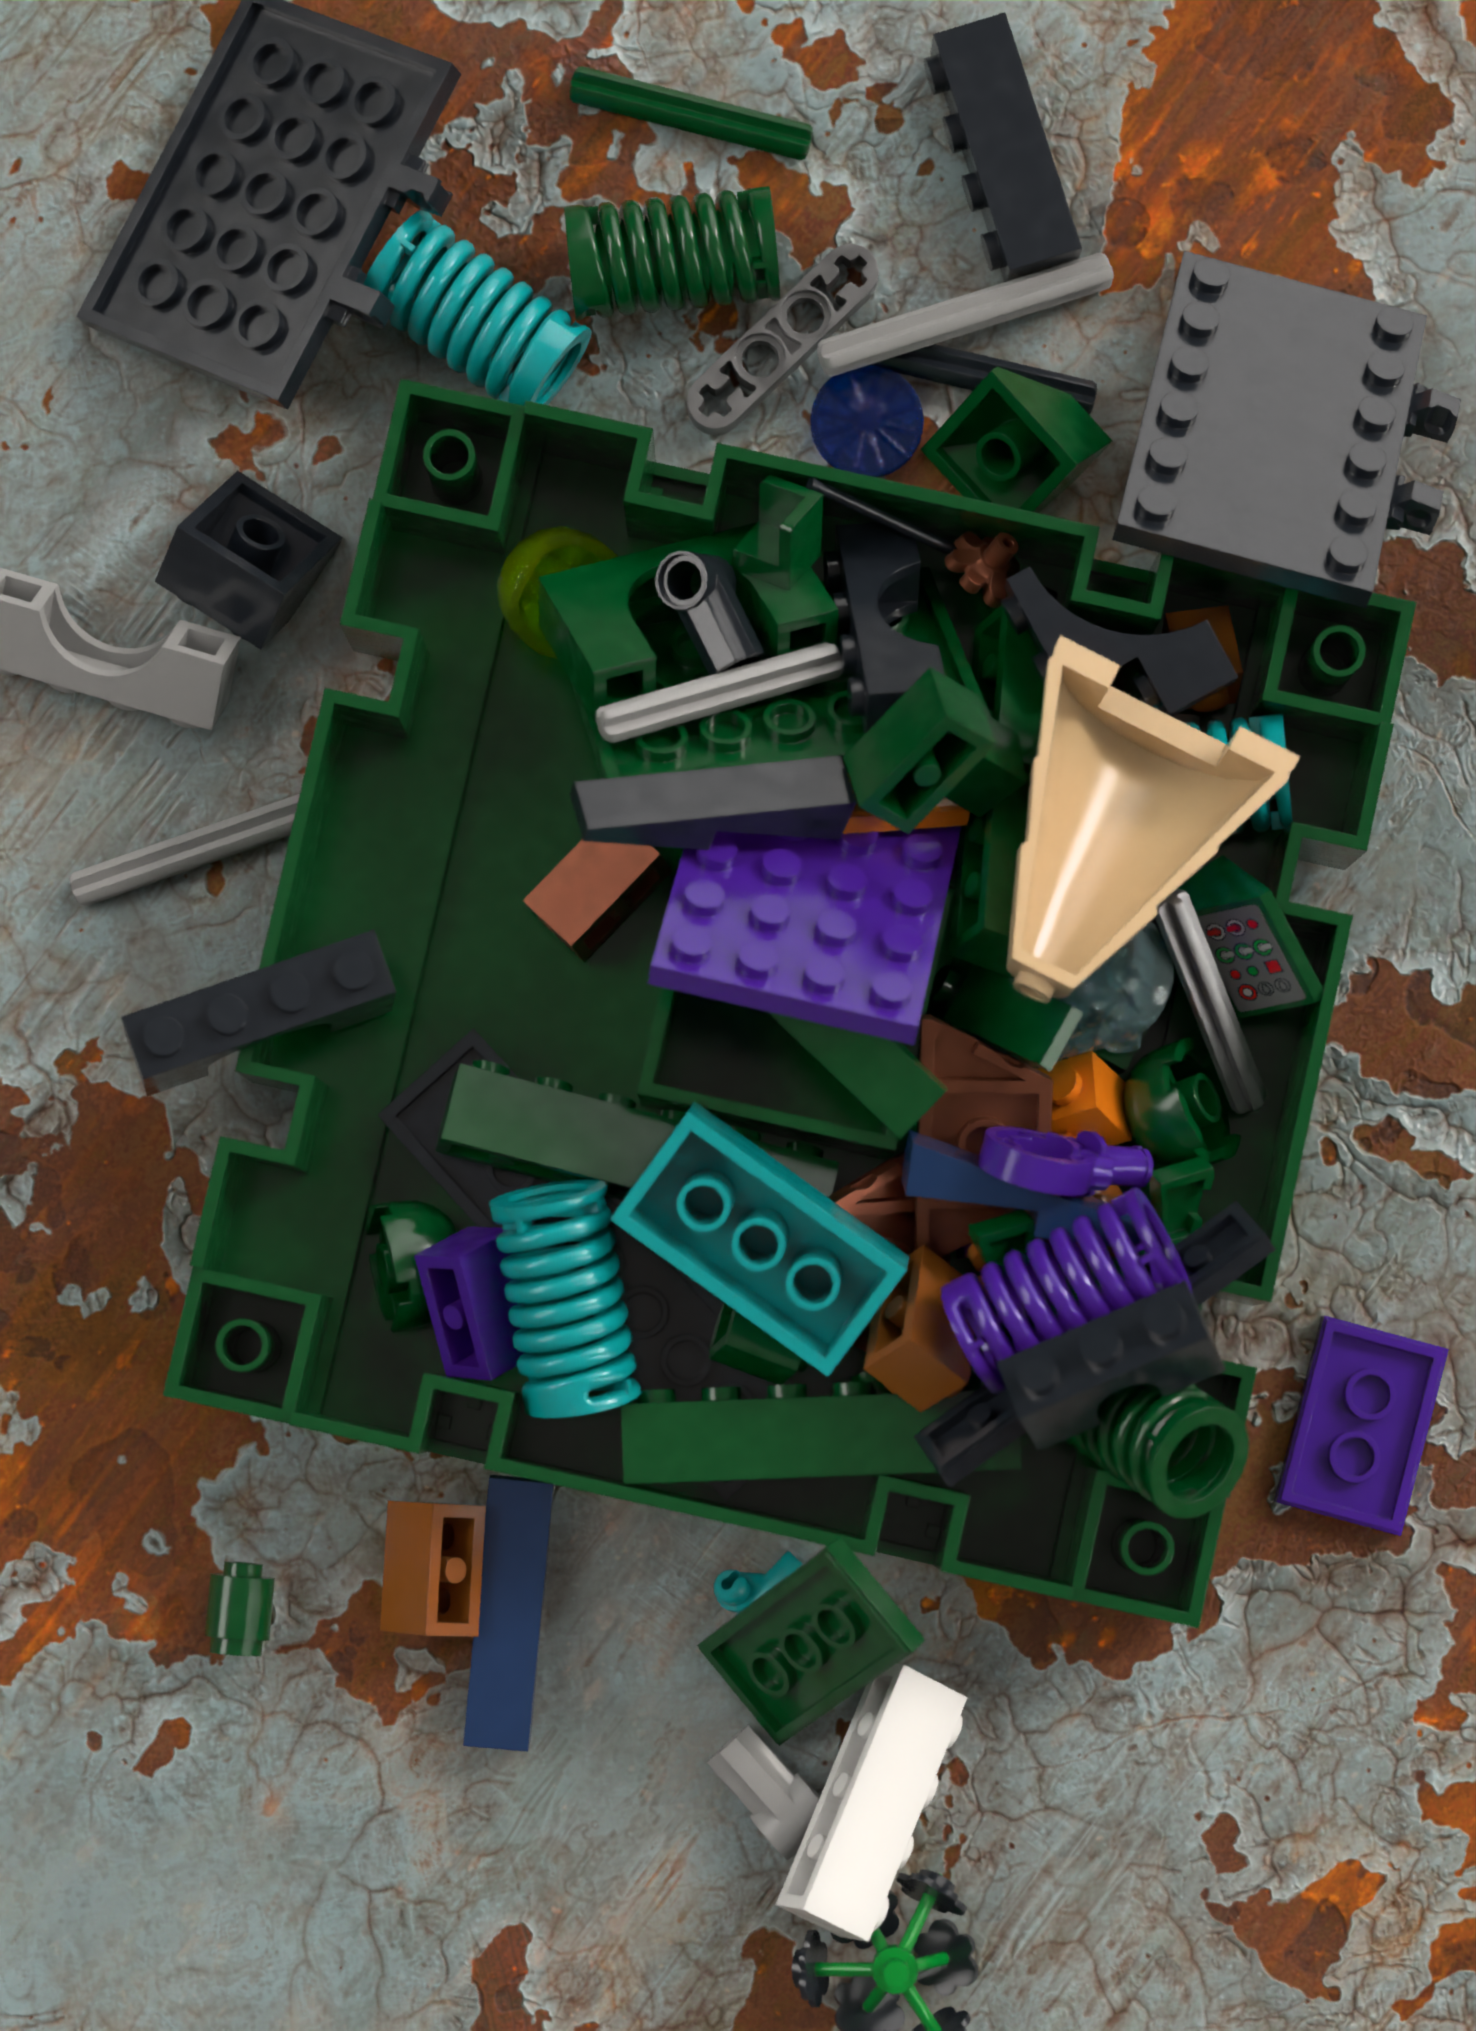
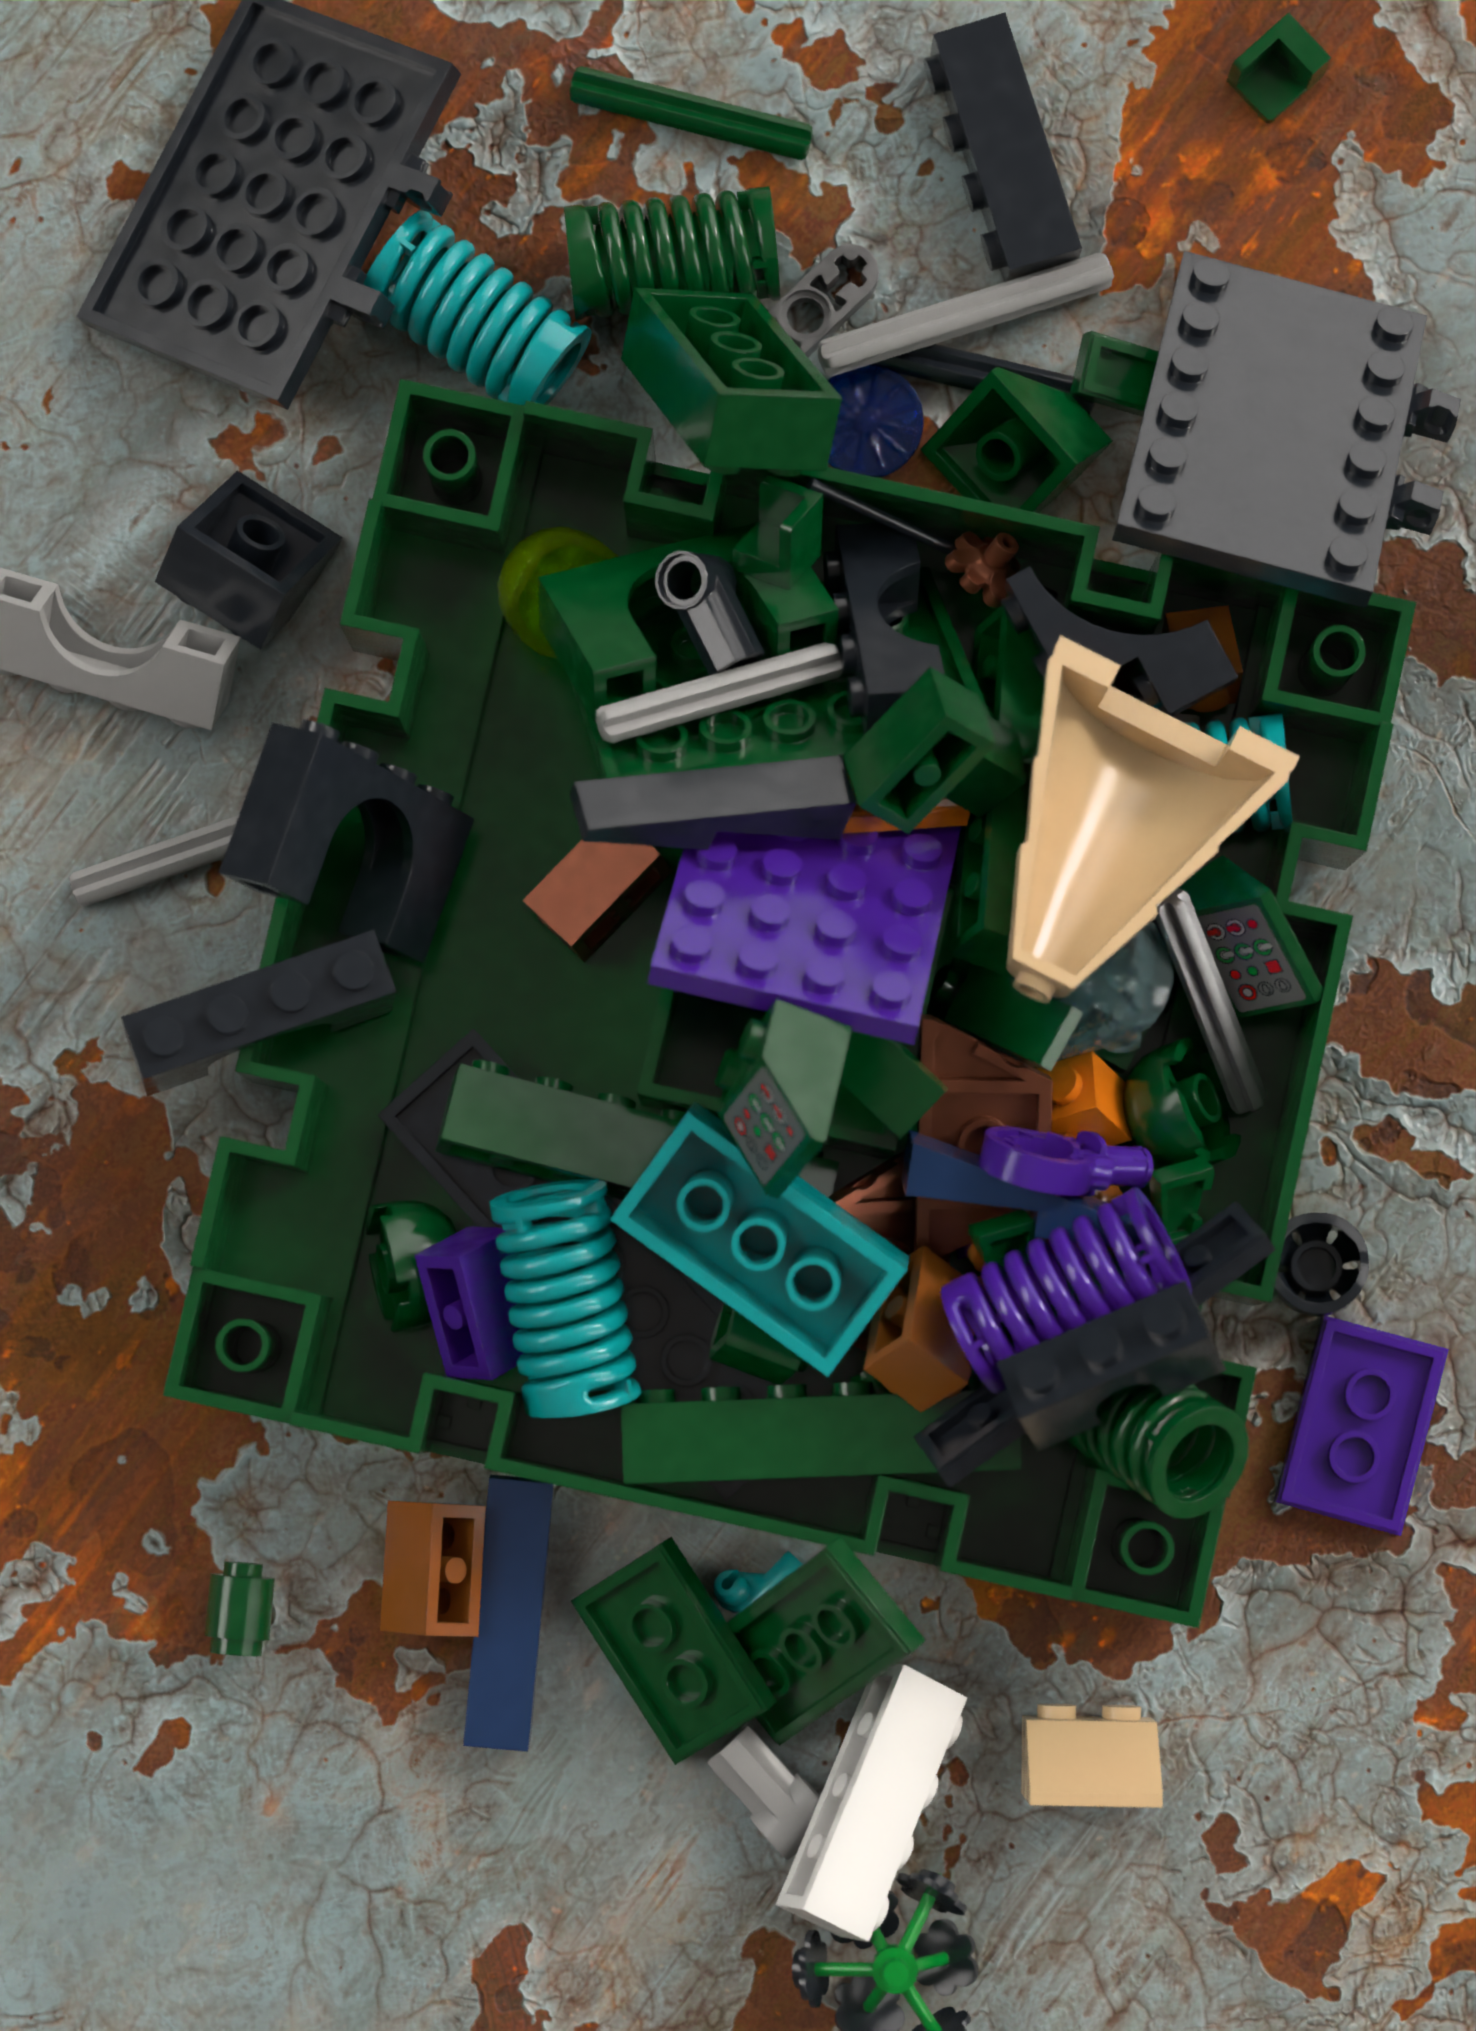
none -> black arch [218,719,474,963]
none -> dark green tile [571,1536,777,1765]
none -> dark green brick [621,288,842,476]
none -> dark green slope [715,999,852,1199]
none -> tan slope [1021,1703,1163,1808]
none -> dark green tile [1070,331,1158,417]
none -> dark green panel [1226,12,1332,123]
none -> black helmet [1274,1212,1369,1317]

